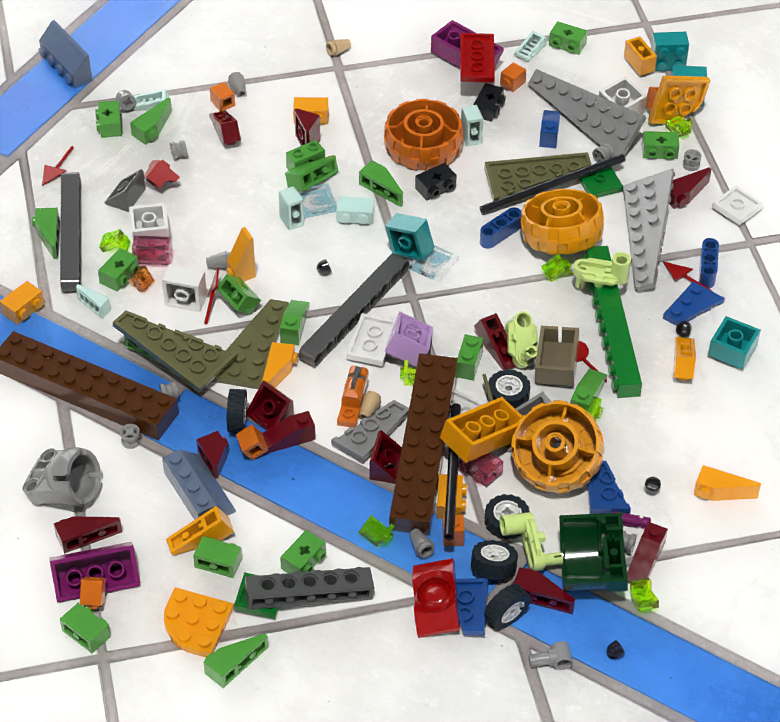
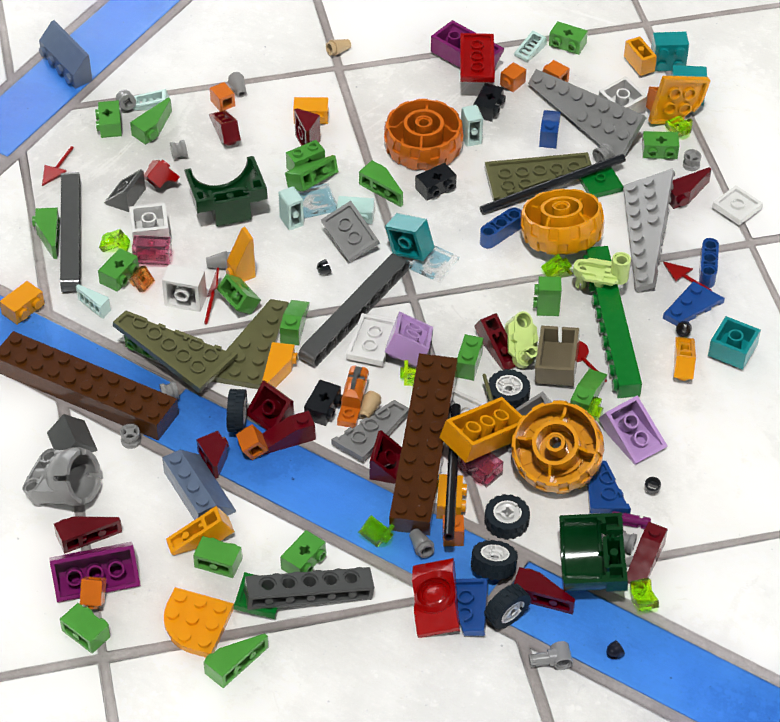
yellowish green piece [499,512,563,571] -> none
light orange slope [694,465,761,501] -> none
none -> dark grey slope [47,414,97,452]
none -> dark green piece [184,156,268,226]
none -> black brick [304,380,342,426]
none -> light grey plate [321,201,380,263]
none -> bright green brick [533,276,562,316]
none -> orange brick [543,60,570,82]
none -> lavender slope [598,395,667,465]

